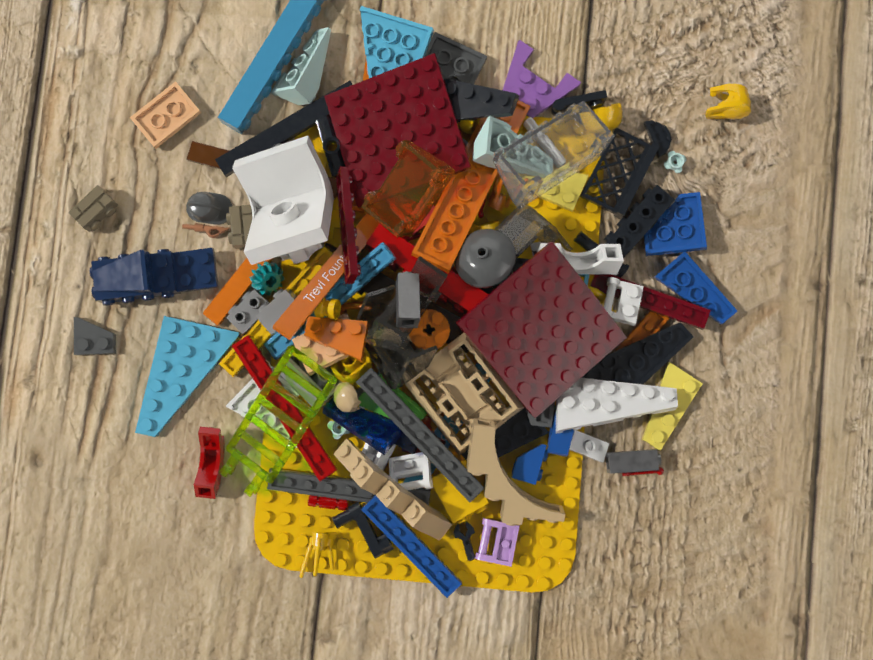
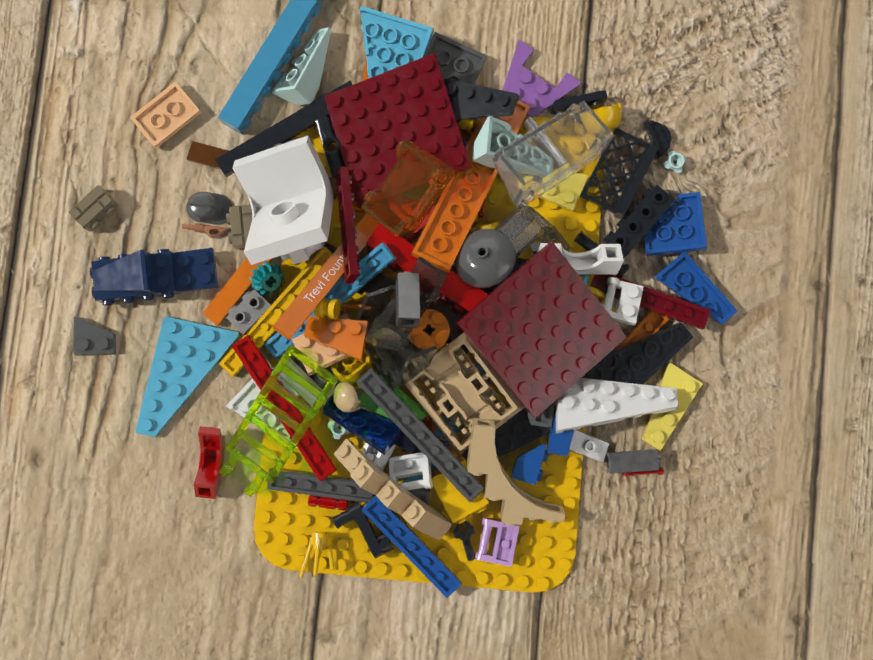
light grey brick [255,289,297,335] -> none
orange plant [488,169,528,212] -> none
yellow helmet [705,84,751,120] -> none

